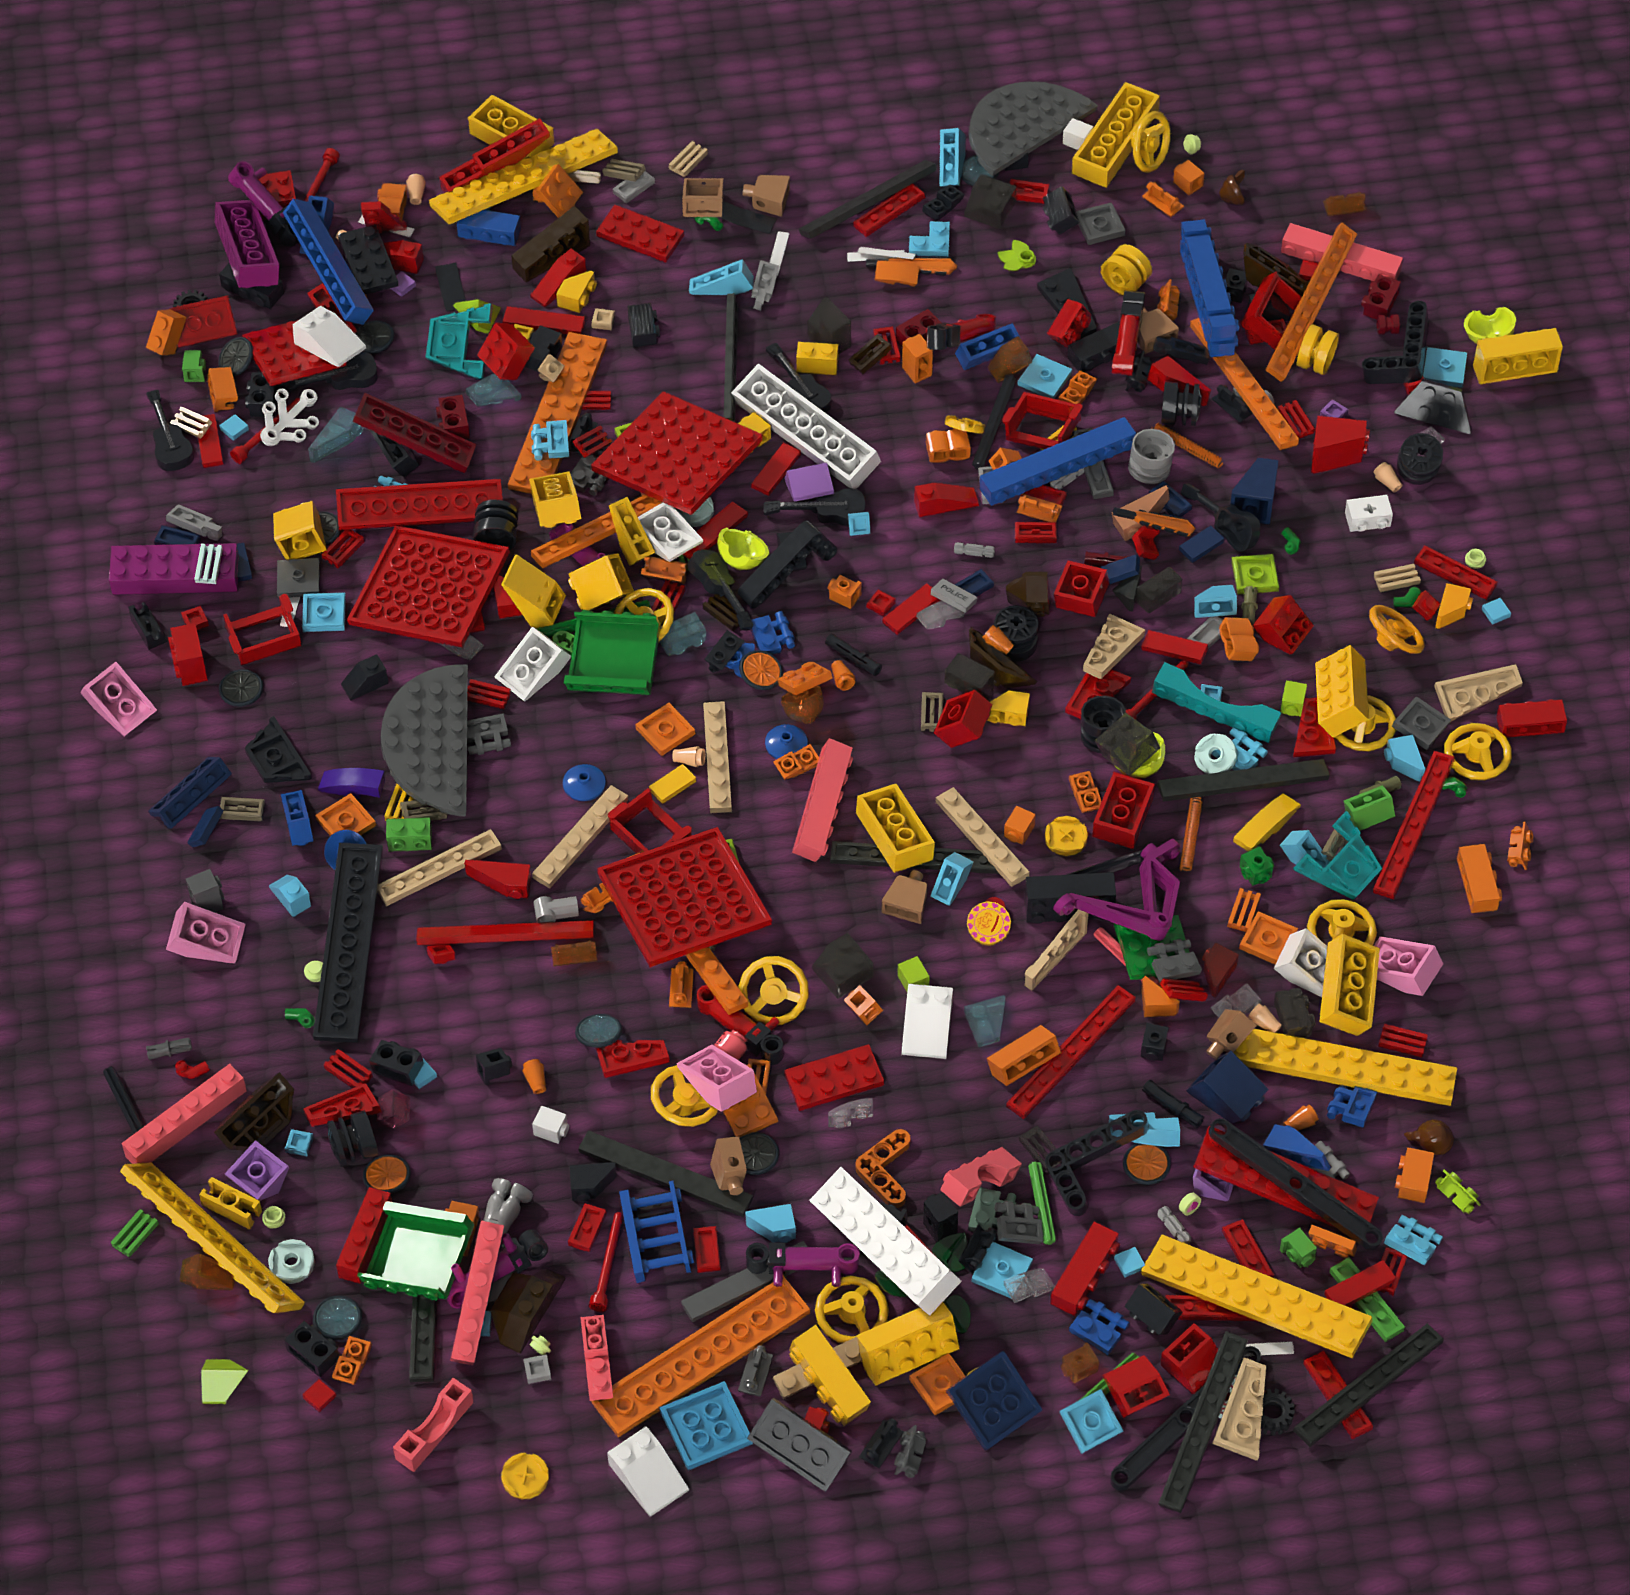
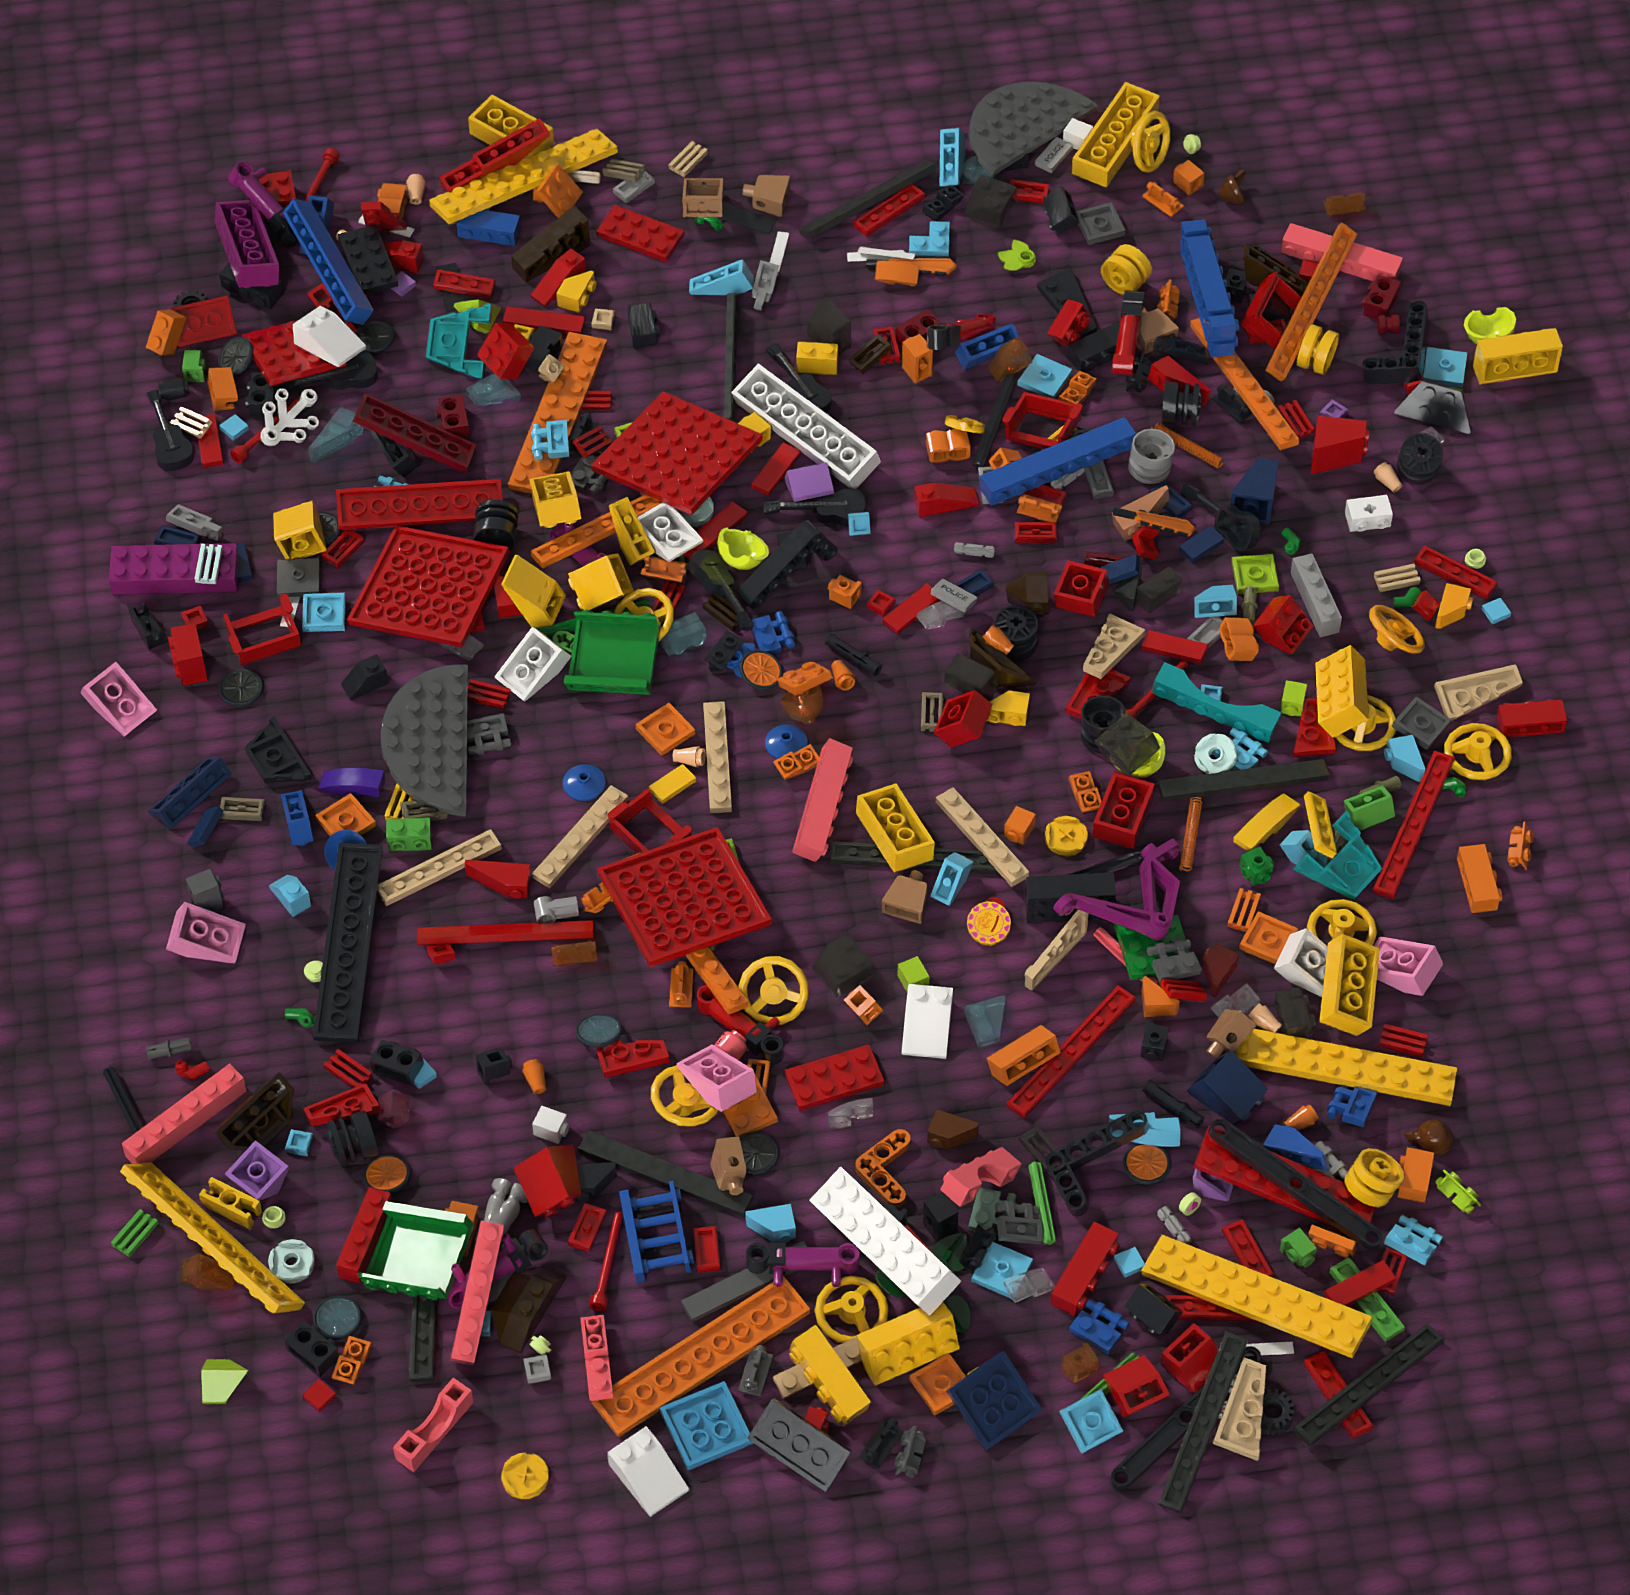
none -> black brick [159,377,189,400]
none -> red tile [433,269,496,299]
none -> red slope [513,1144,581,1218]
none -> reddish brown slope [927,1109,979,1150]
none -> light grey tile [1035,137,1073,173]
none -> light grey brick [1291,553,1342,637]
none -> yellow tile [1304,791,1337,859]
none -> yellow wheel [1345,1148,1404,1207]

